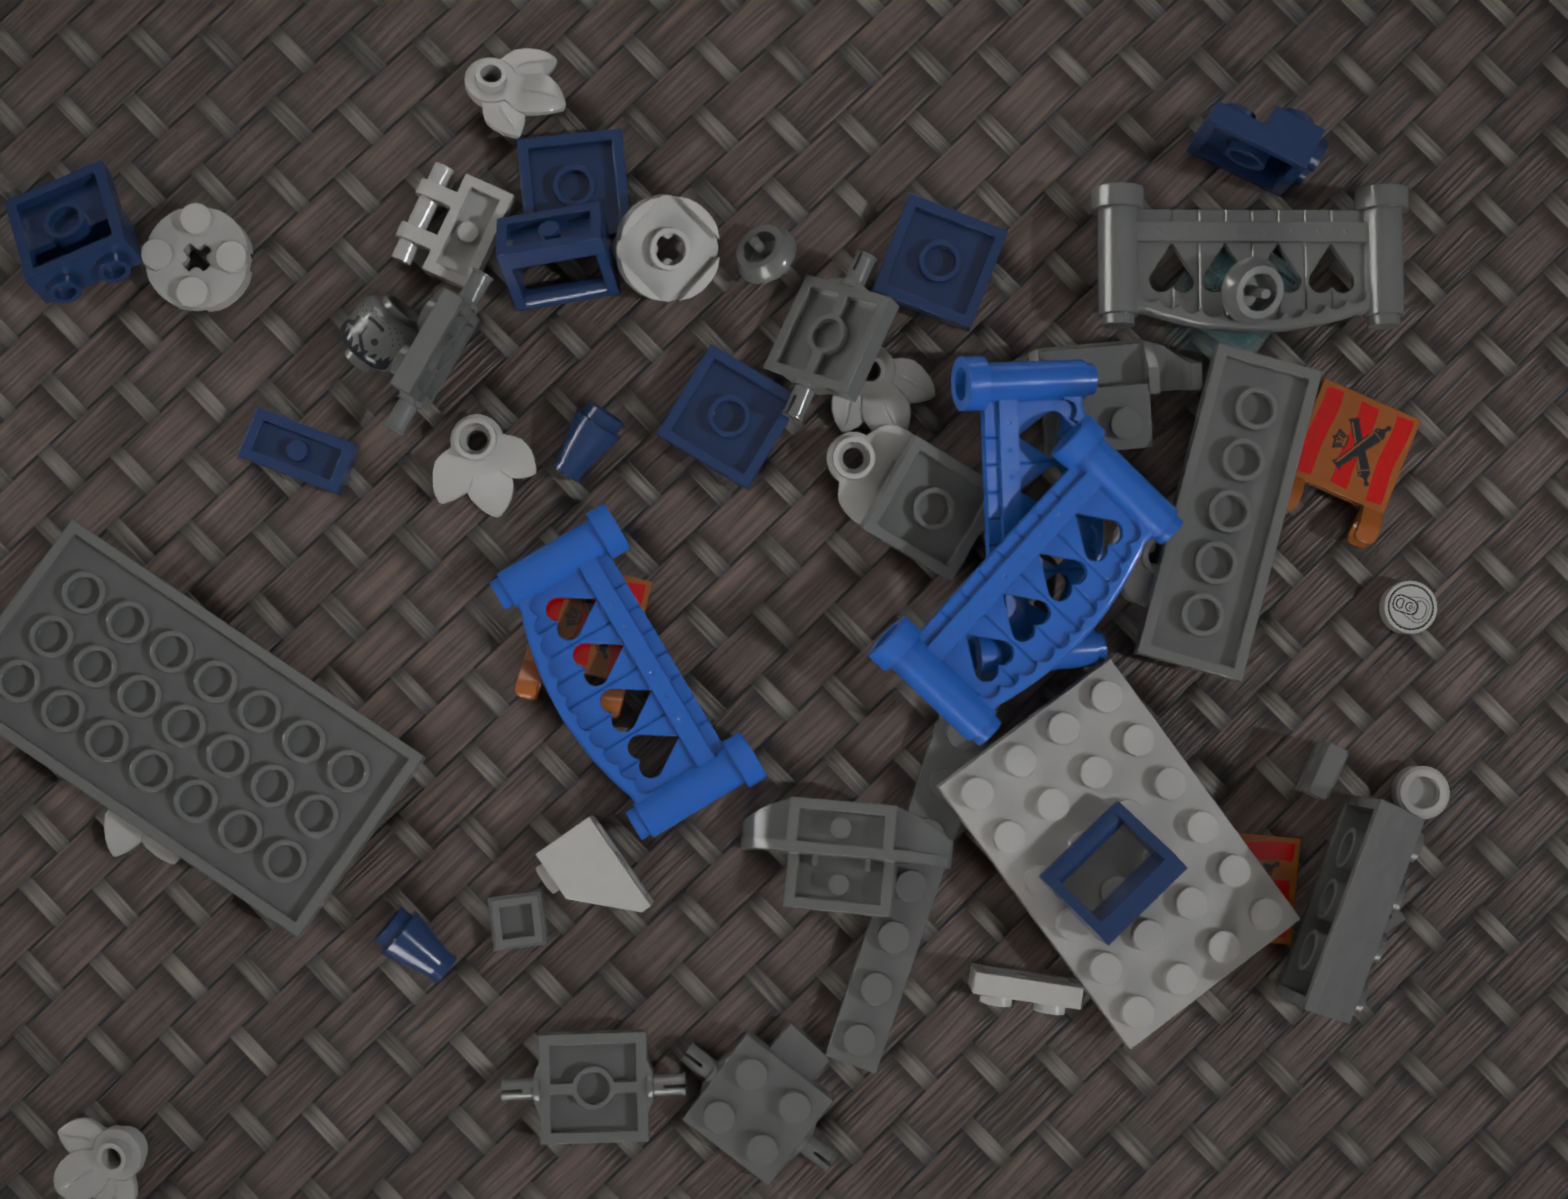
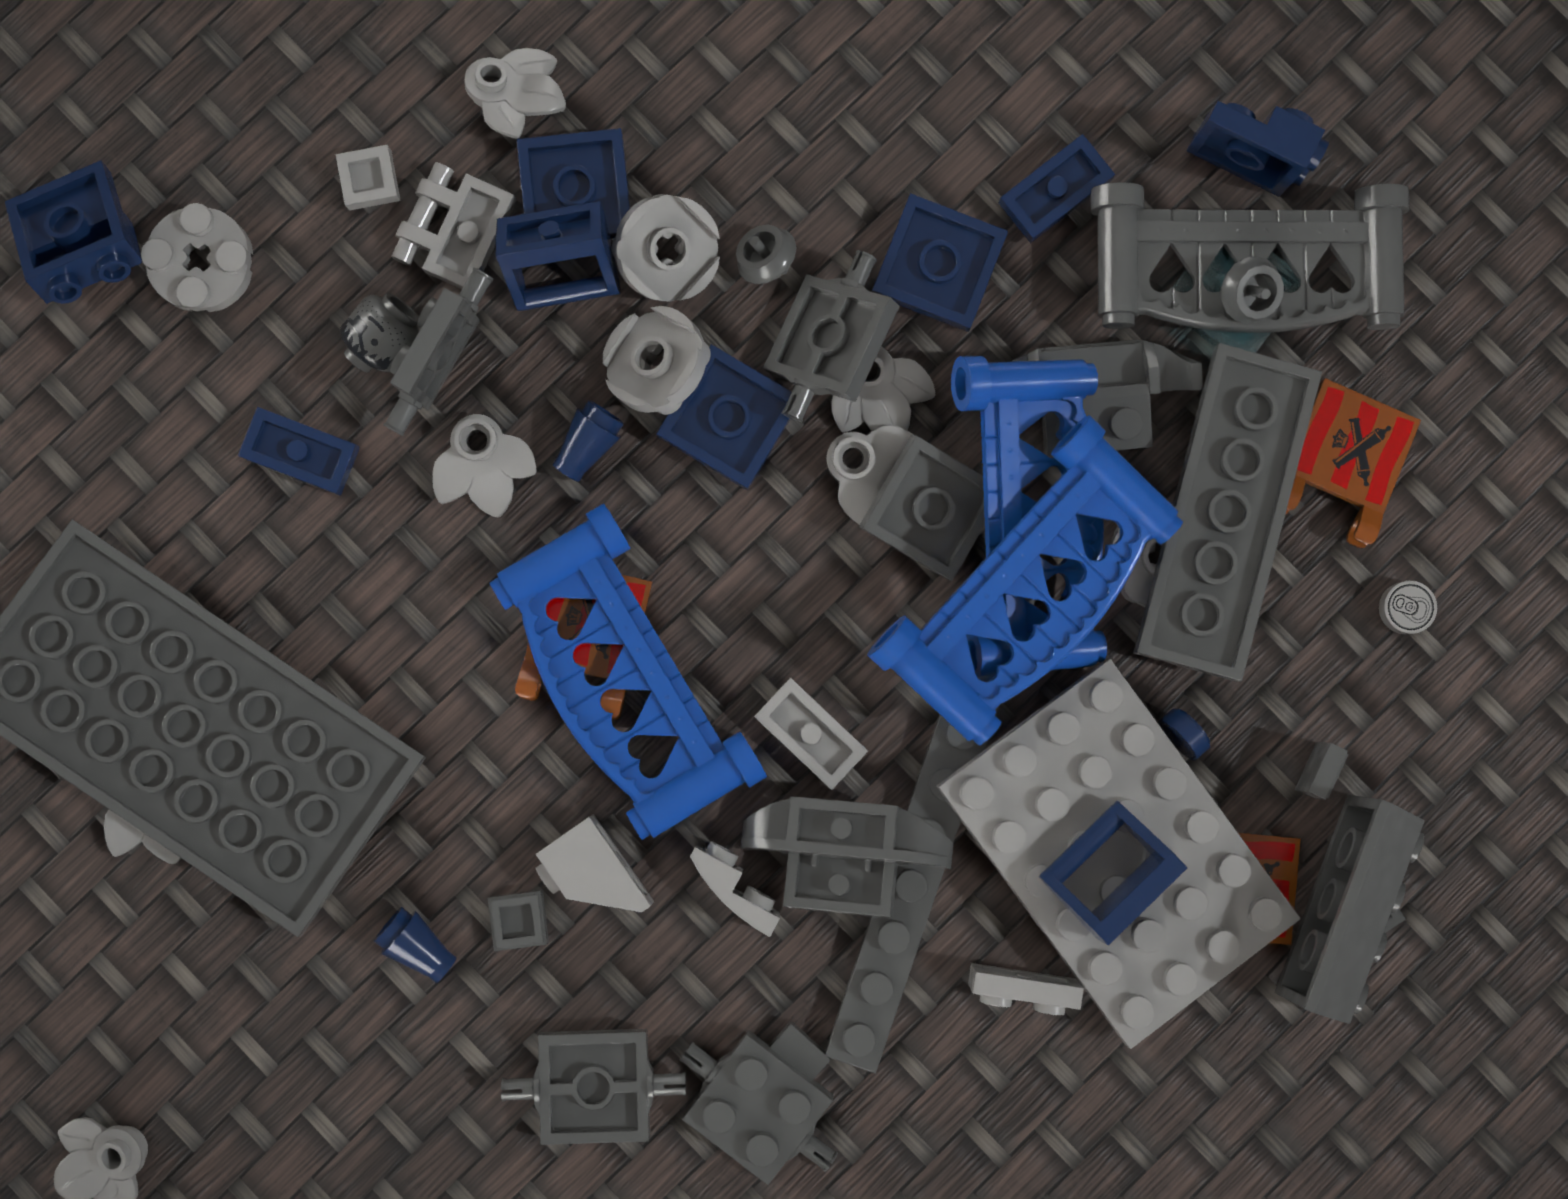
light grey tile [1391,765,1450,819] -> none
none -> light grey plate [336,145,401,211]
none -> light grey plate [603,306,711,415]
none -> light grey slope [690,841,780,937]
none -> light grey plate [754,678,868,790]
none -> dark blue plate [998,134,1115,243]
none -> dark blue tile [1158,708,1210,761]

